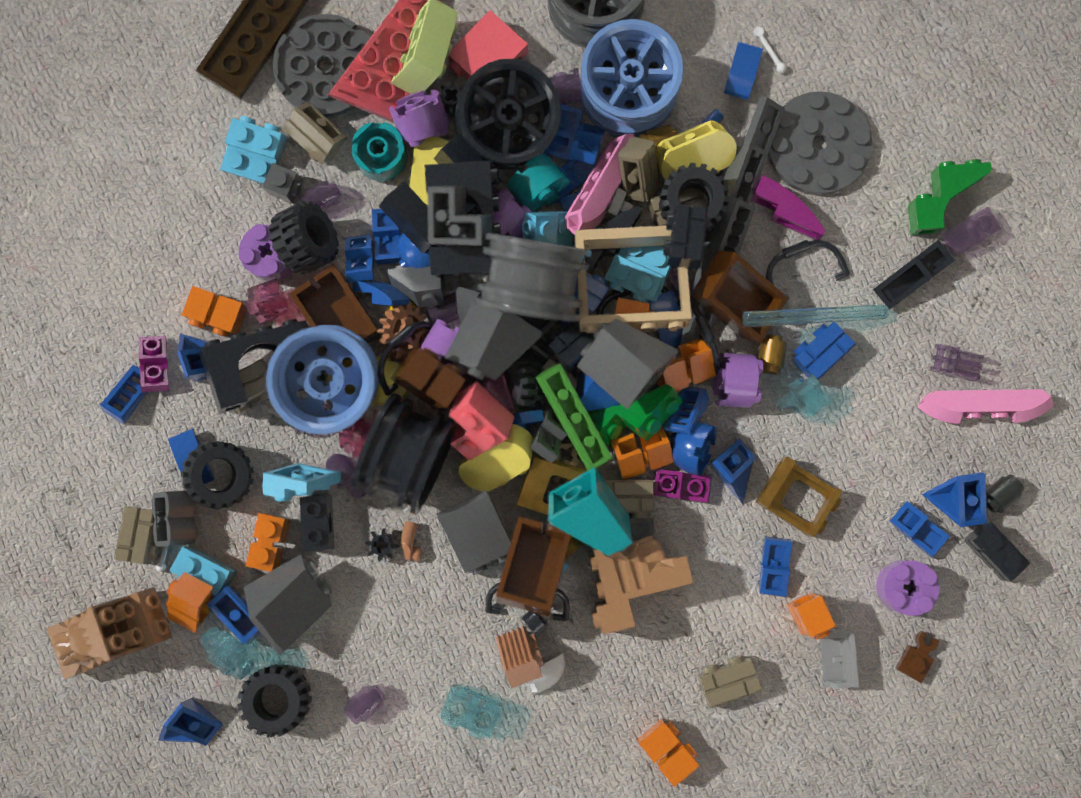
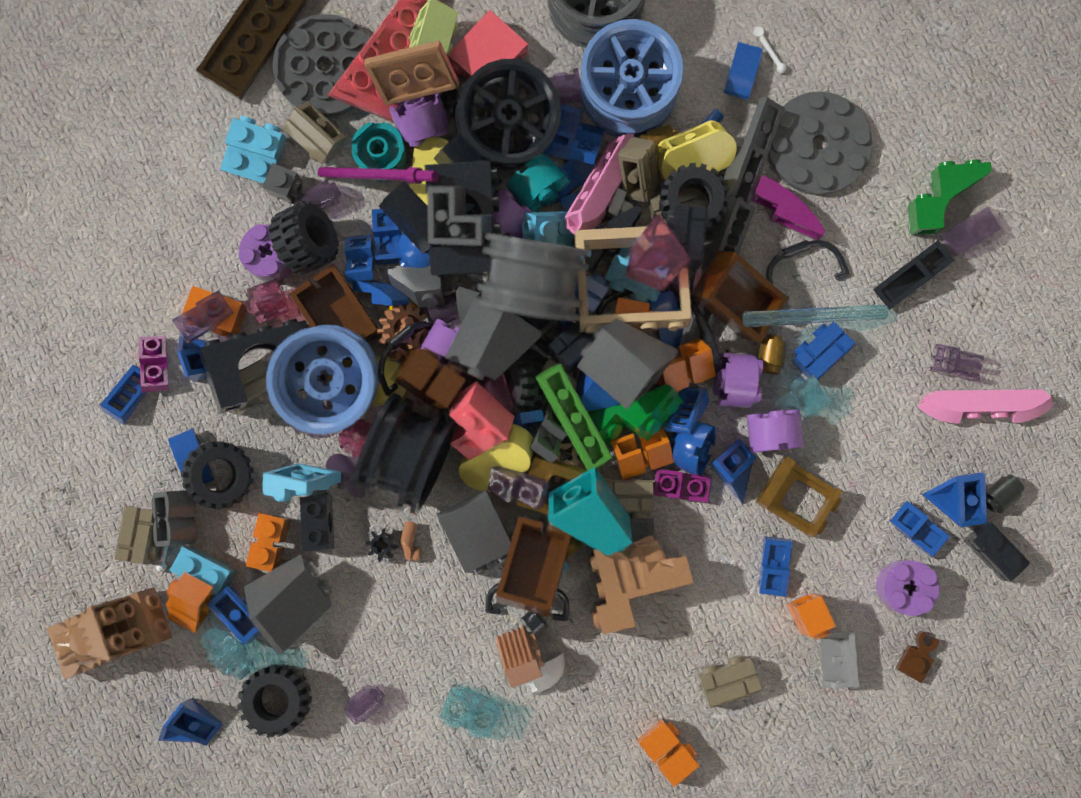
none -> slope [172,290,233,344]
none -> magenta bar [318,167,439,184]
none -> medium nougat tile [364,40,459,106]
none -> slope [487,466,549,510]
none -> clear pink slope [626,214,690,291]
none -> medium lavender brick [747,409,805,453]

